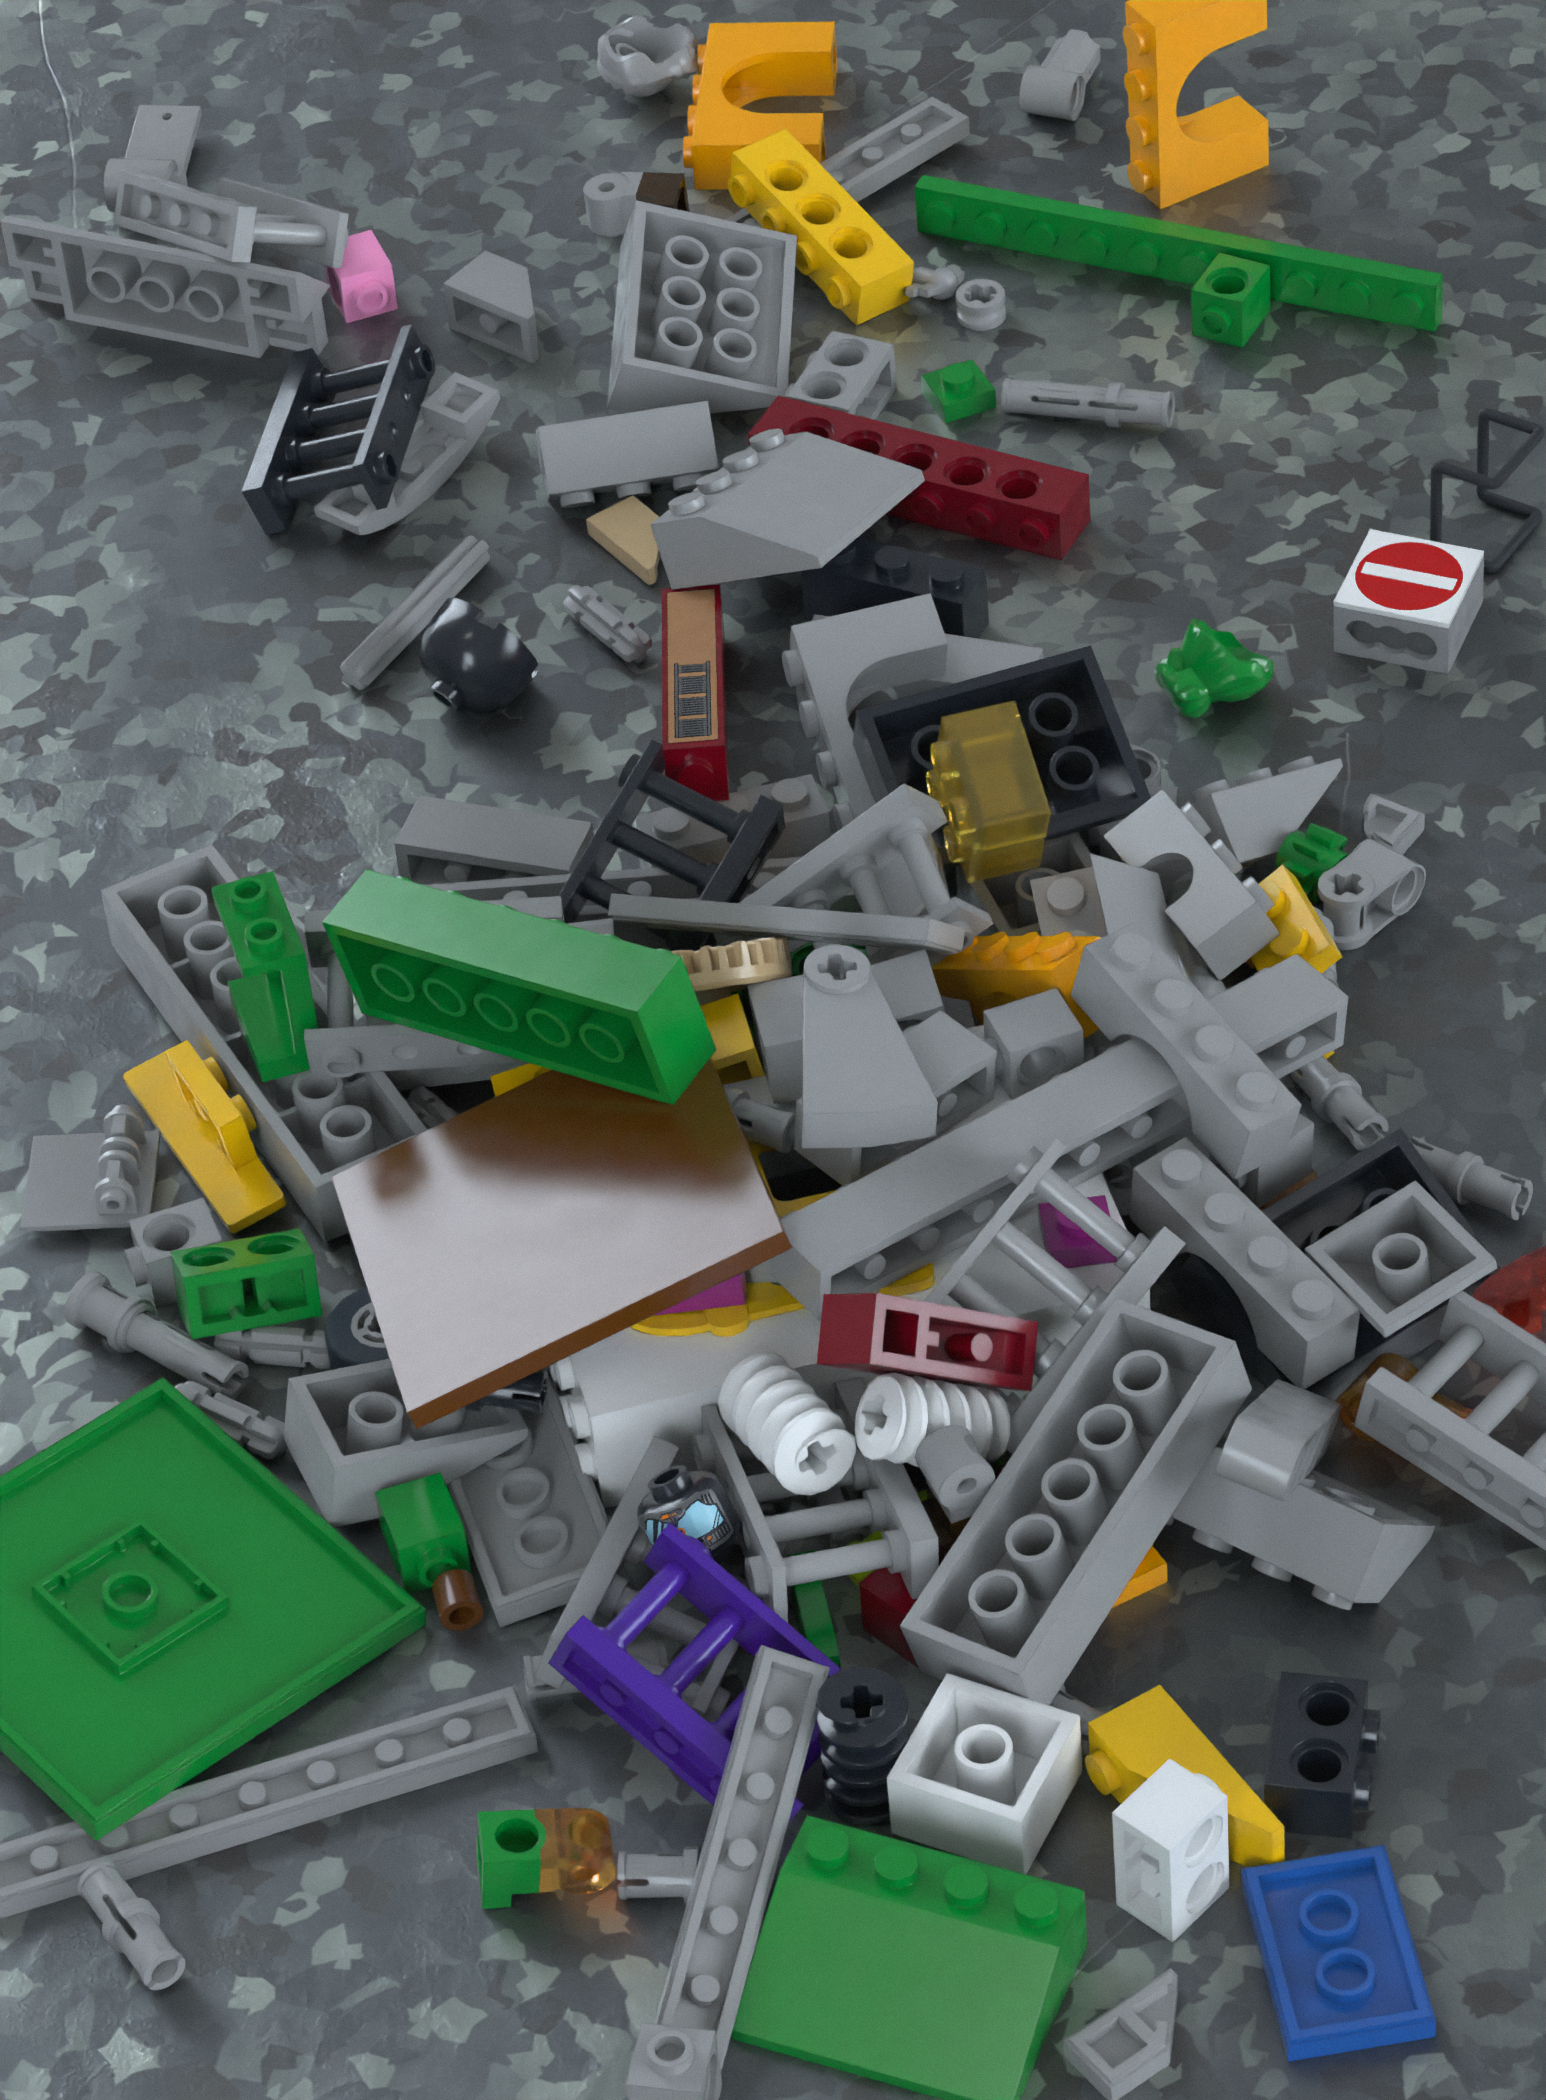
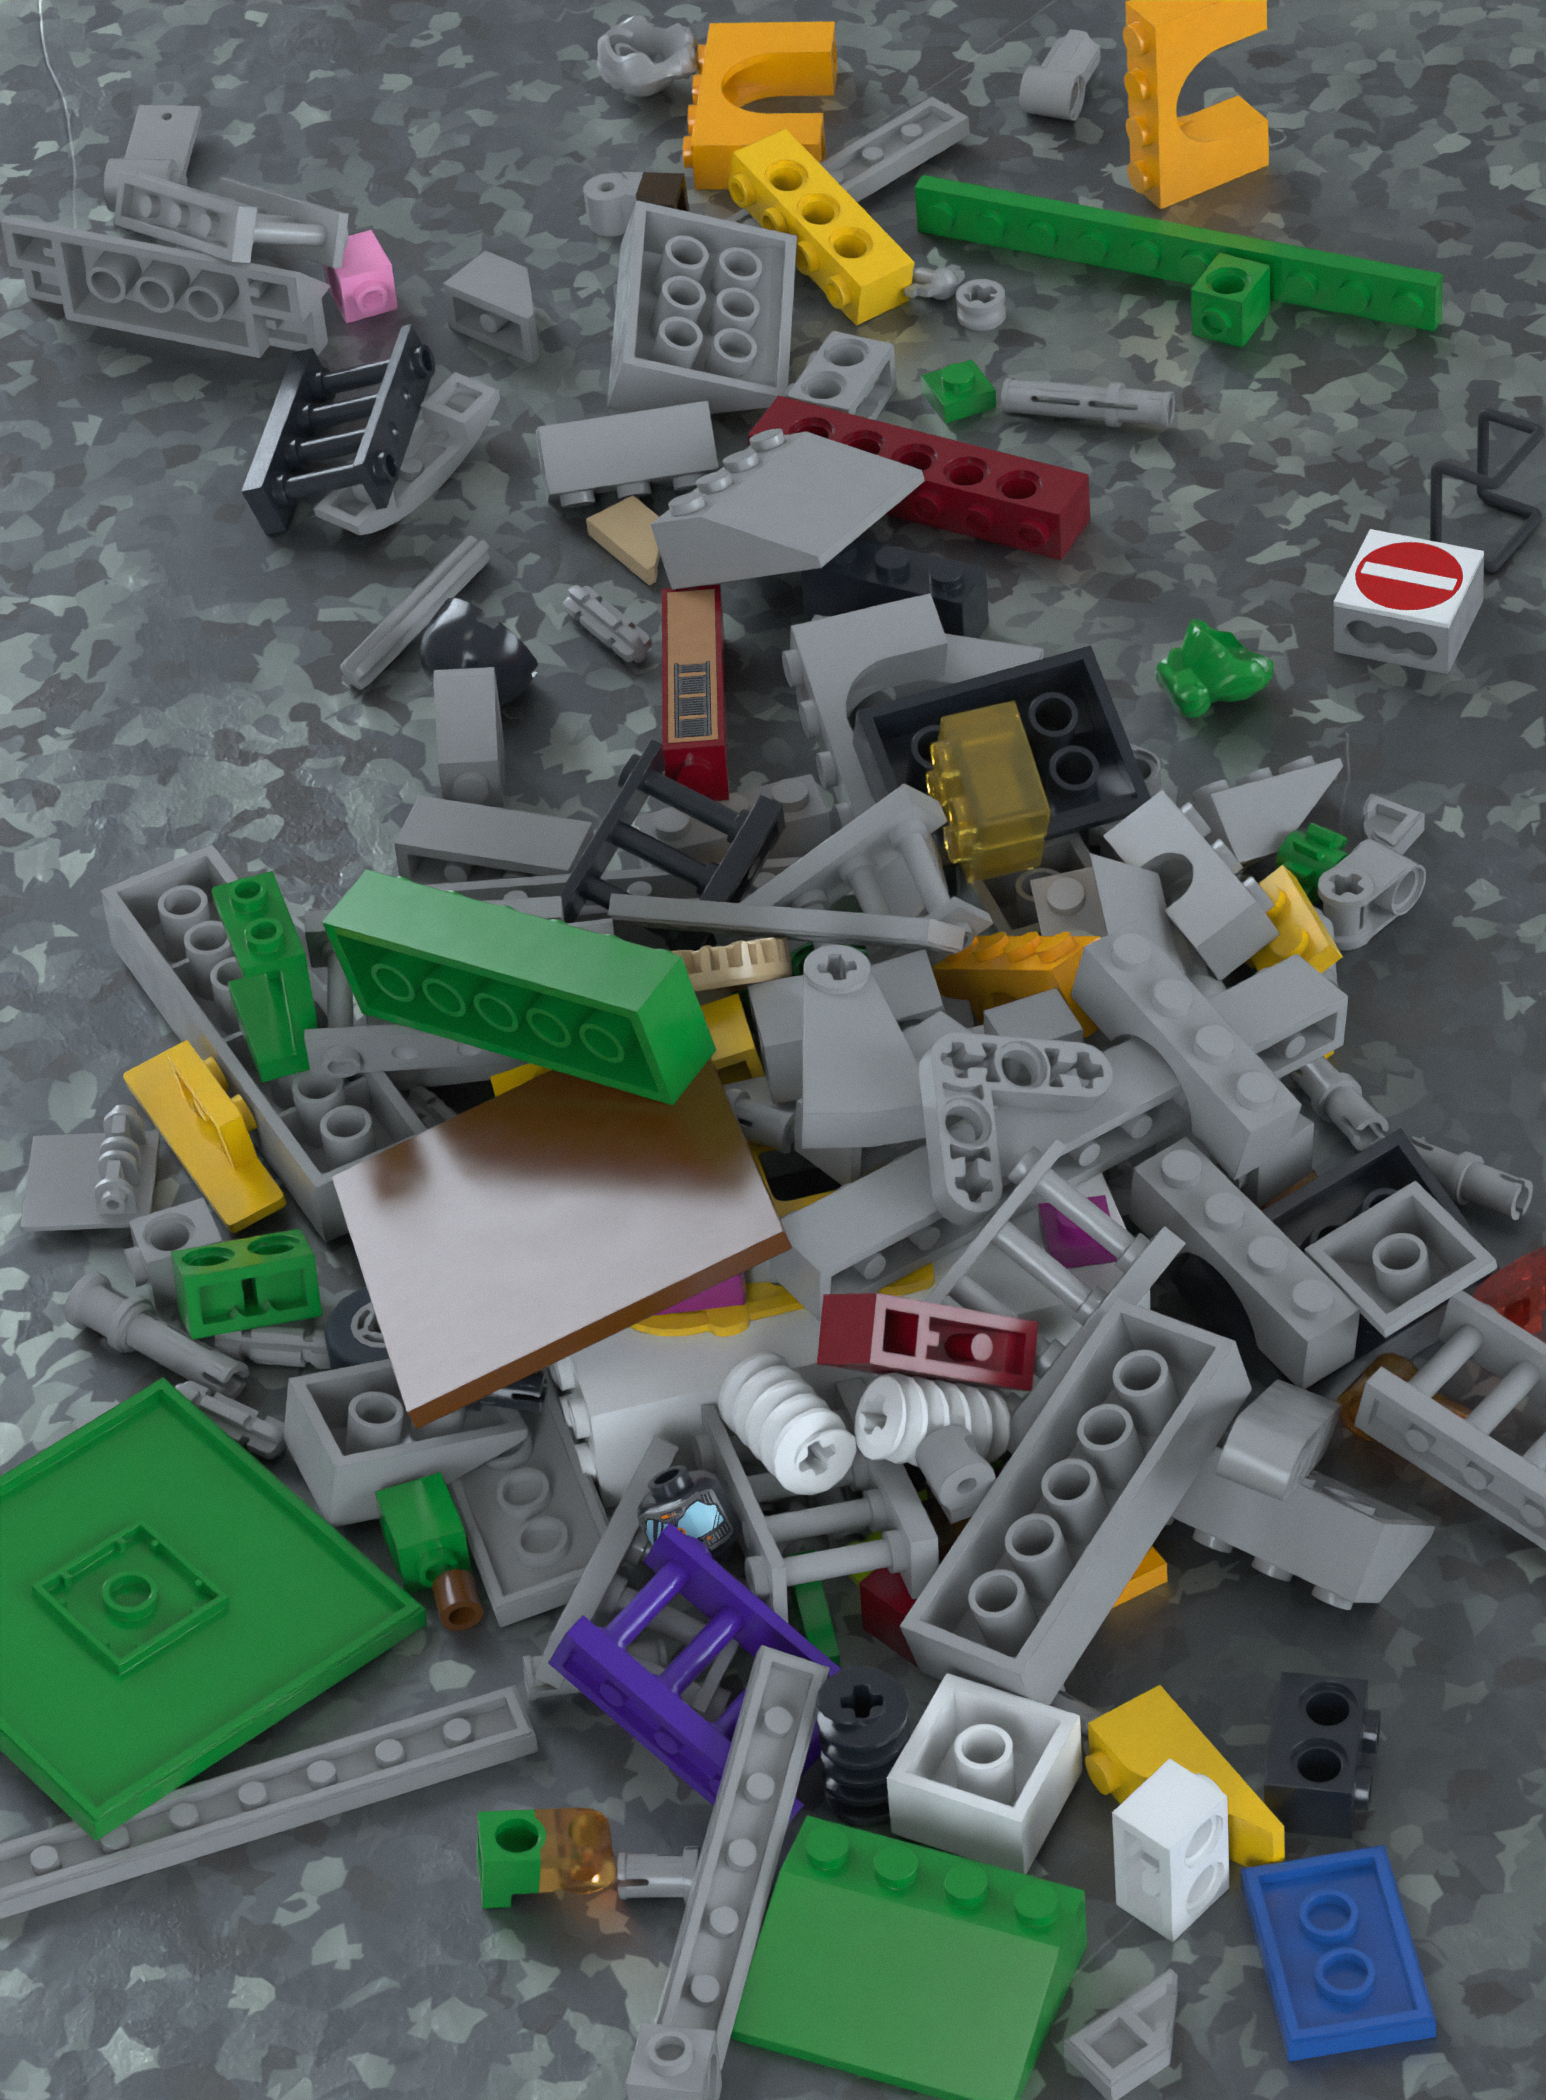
light grey pin [77,1861,186,1990] -> none
none -> light grey slope [434,667,507,807]
none -> light grey beam [919,1032,1113,1227]

